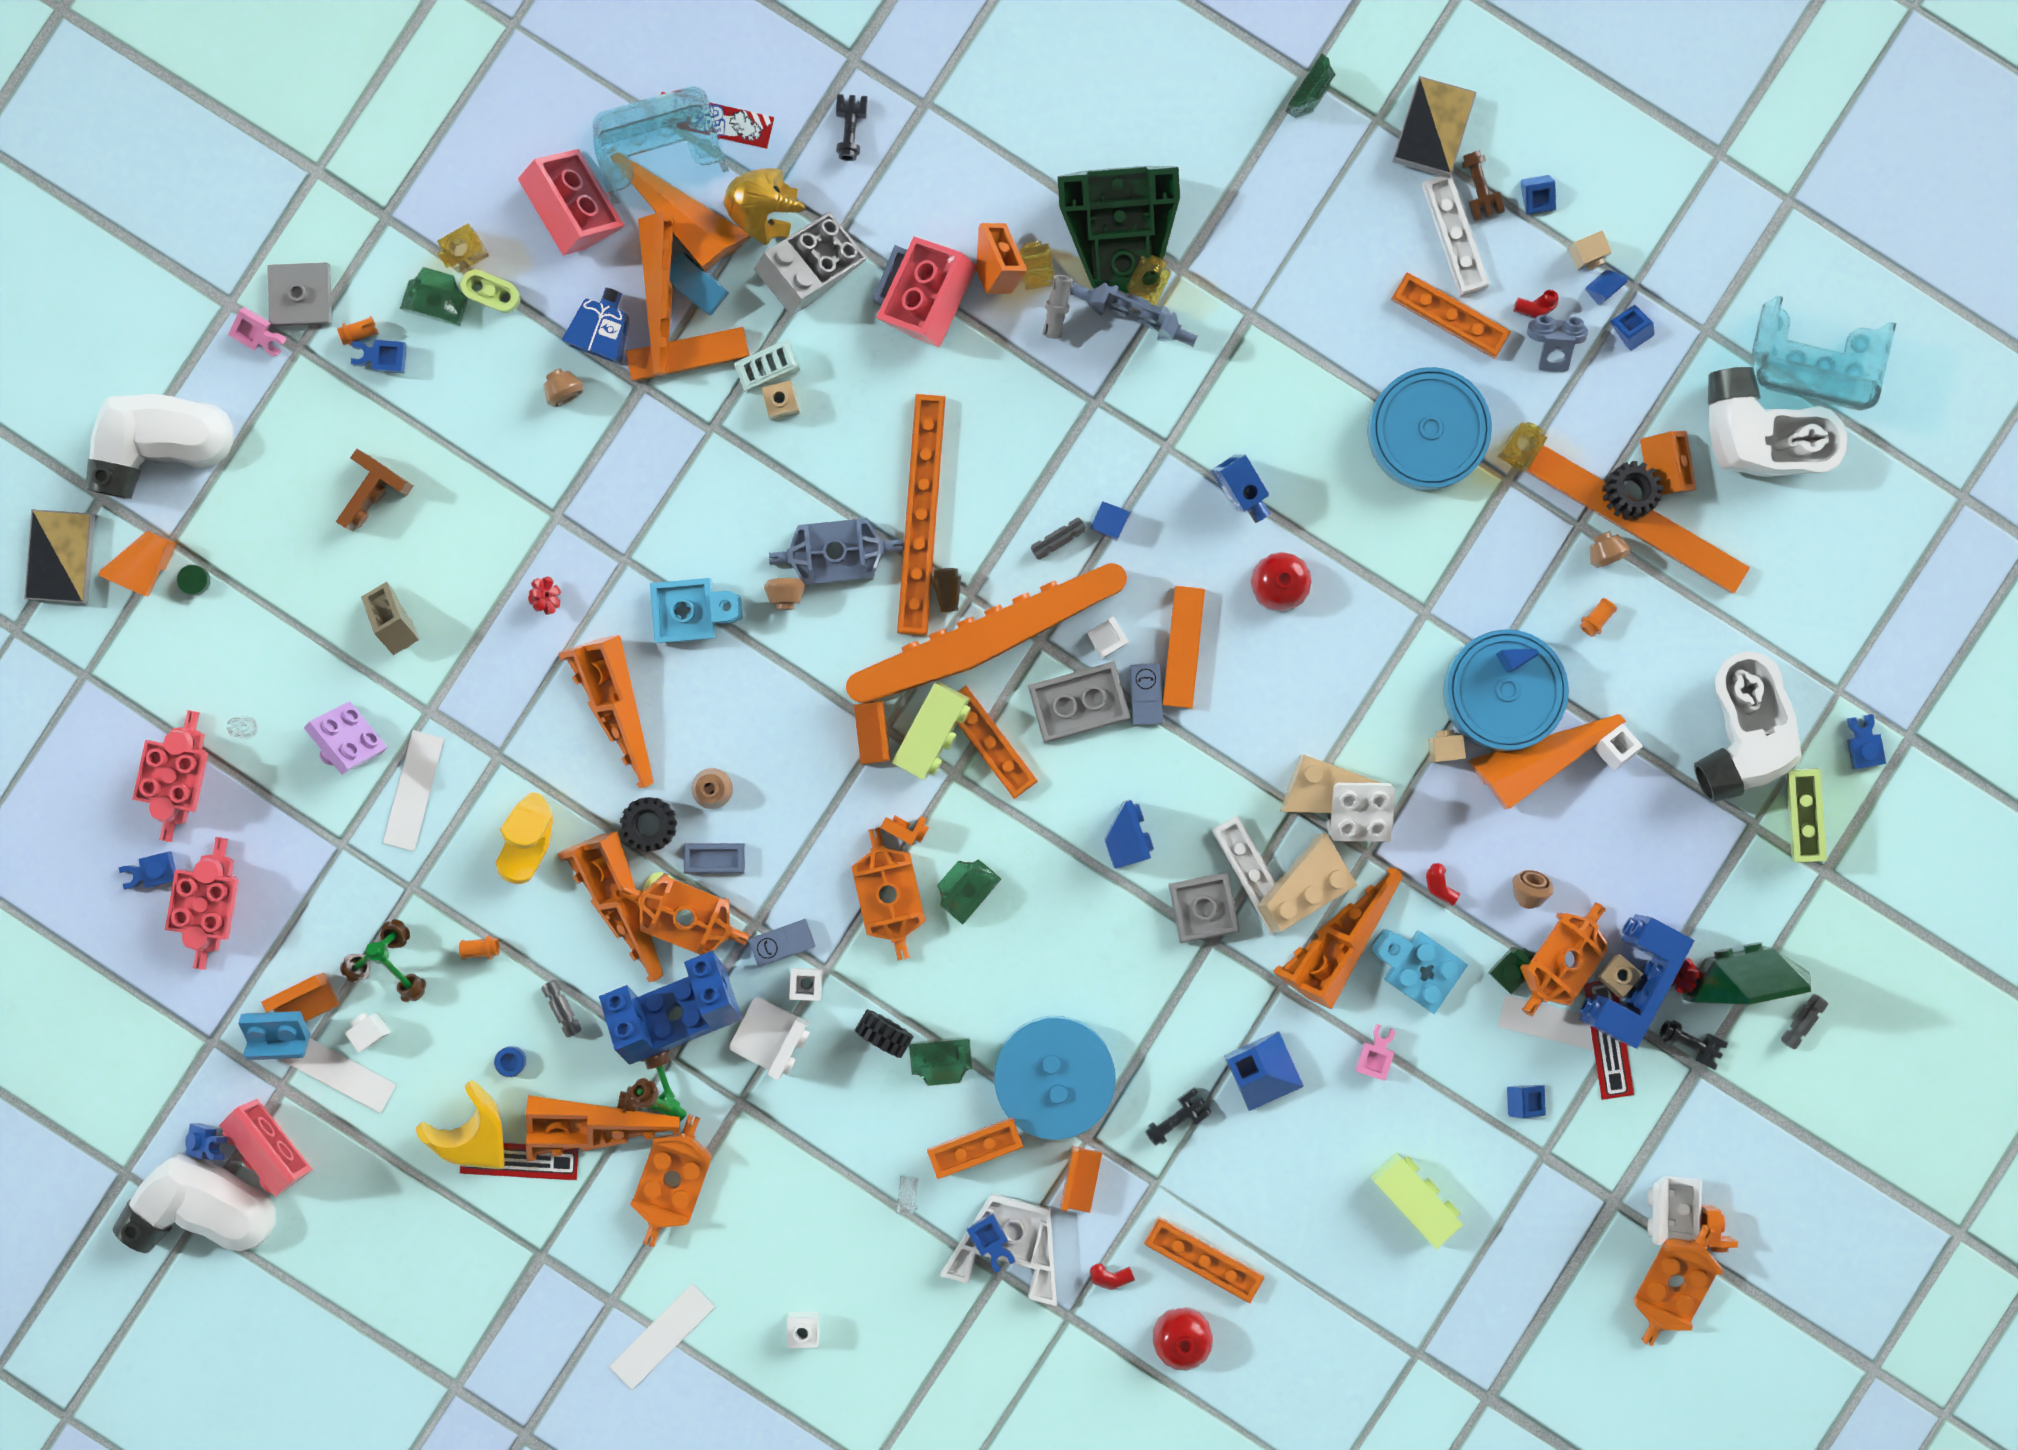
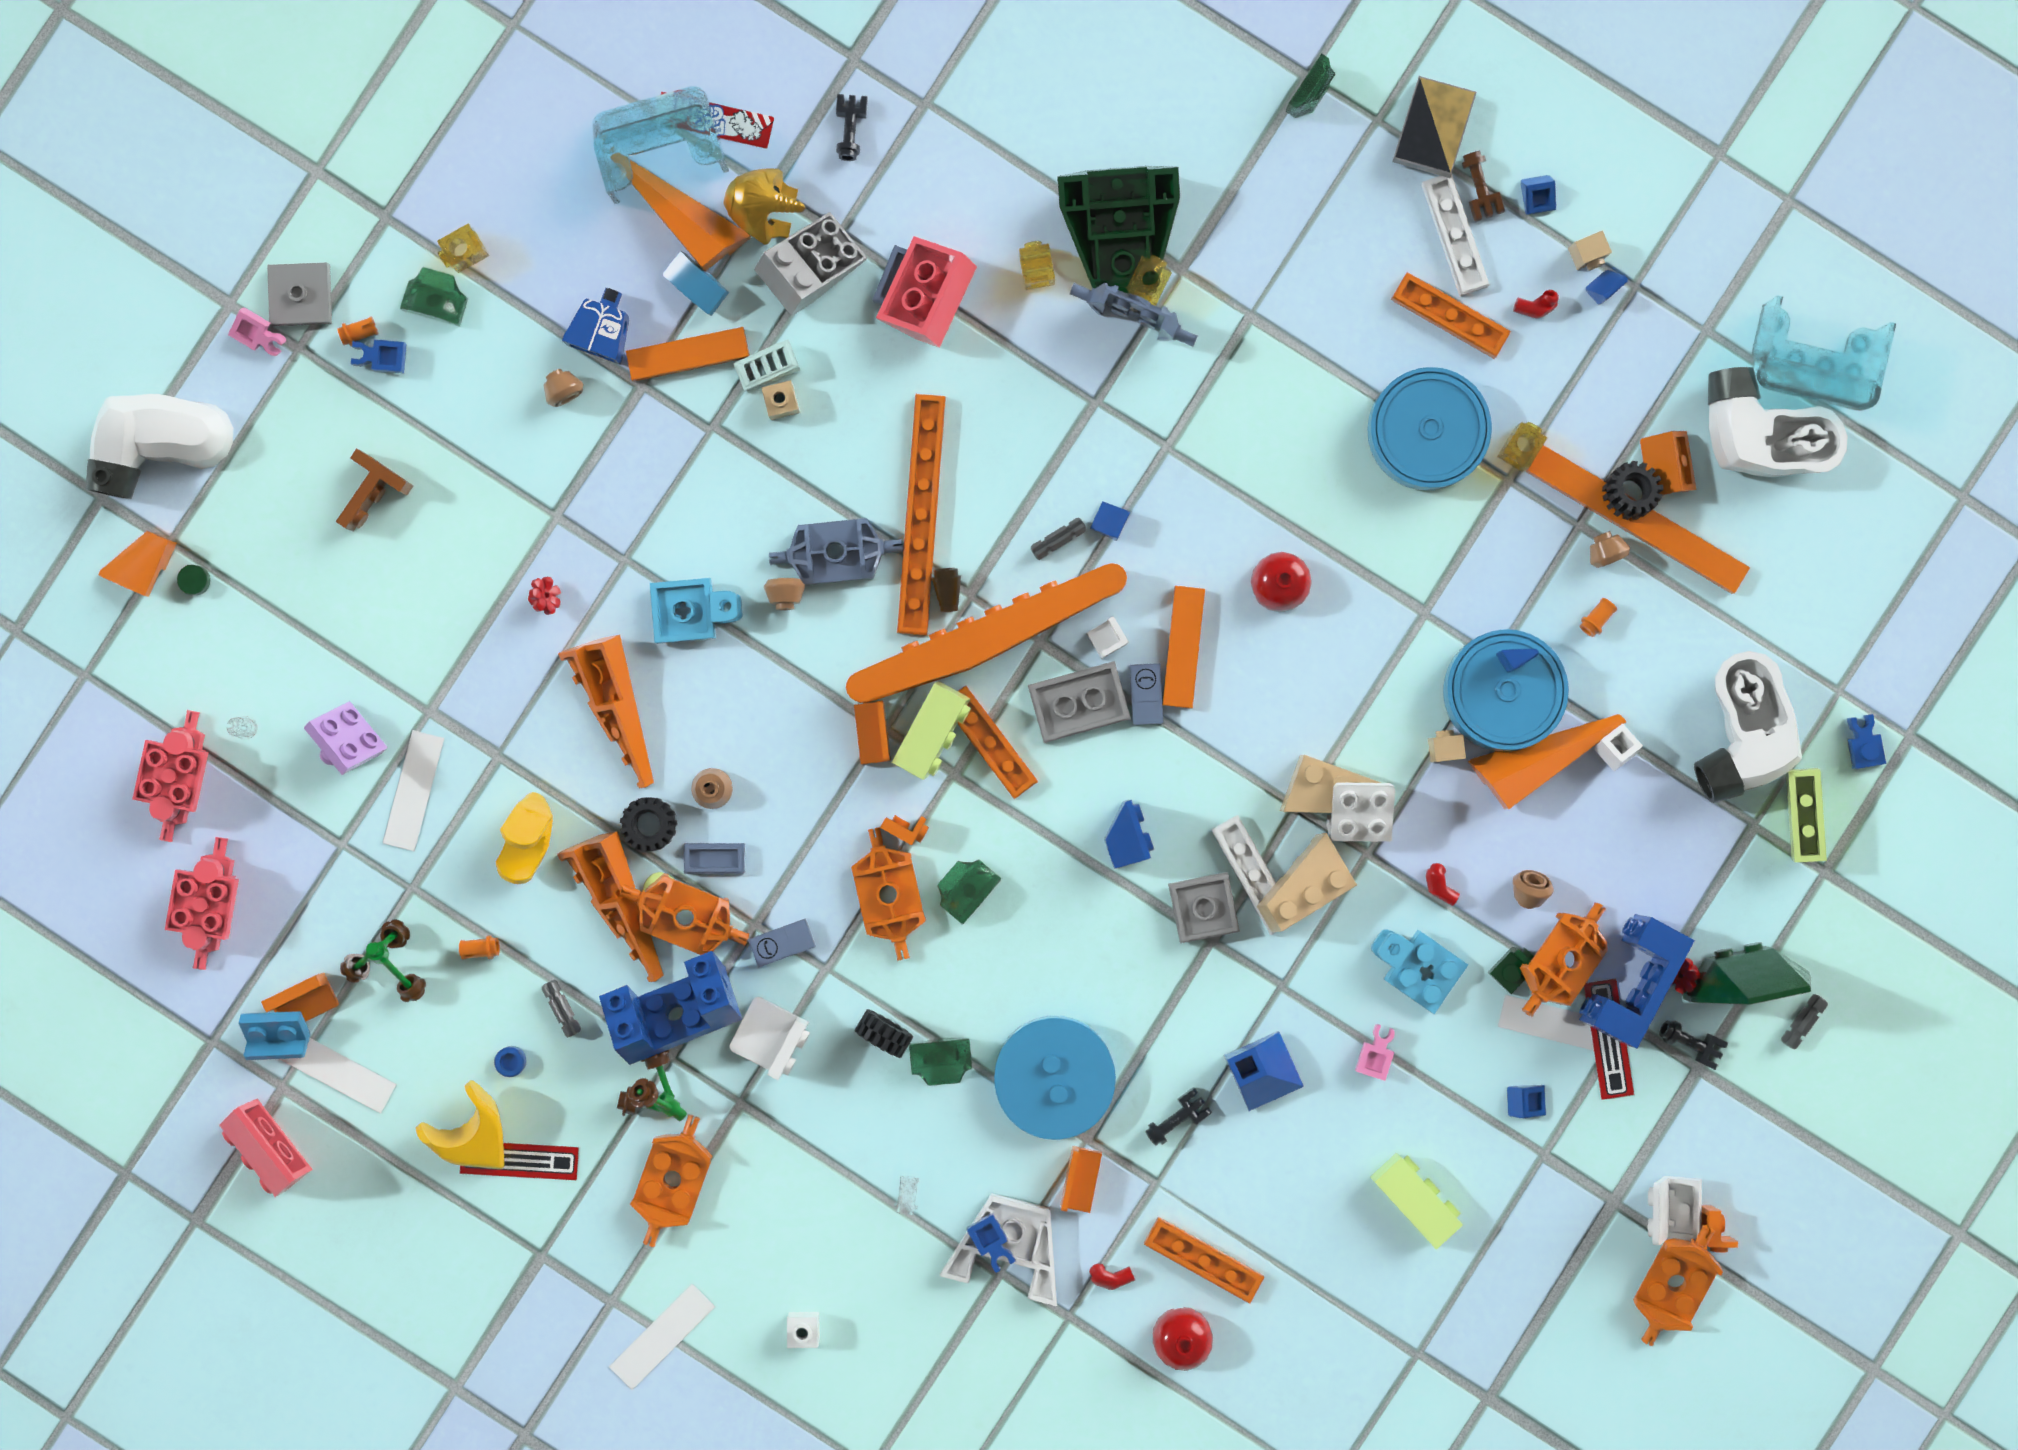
tile [24,509,95,604] -> none
white piece [112,1153,276,1253] -> none
blue plate [119,851,176,890] -> none
blue plate [185,1123,228,1160] -> none
white plate [345,1012,391,1053] -> none
dark tan arch [361,582,419,655] -> none
yellowish green plate [460,269,521,313] -> none
coral slope [518,149,624,256] -> none
orange wedge [526,1095,680,1161] -> none
orange wedge [638,211,674,376] -> none
white plate [789,967,823,1001] -> none
orange panel [927,1117,1023,1179] -> none
orange slope [976,223,1027,294] -> none
light grey pin [1042,275,1073,339] -> none
blue torso [1210,454,1270,523] -> none
orange wedge [1273,867,1403,1010] -> none
sand blue bracket [1527,315,1588,371] -> none
tan plate [1596,954,1643,997] -> none
blue slope [1610,305,1655,351] -> none

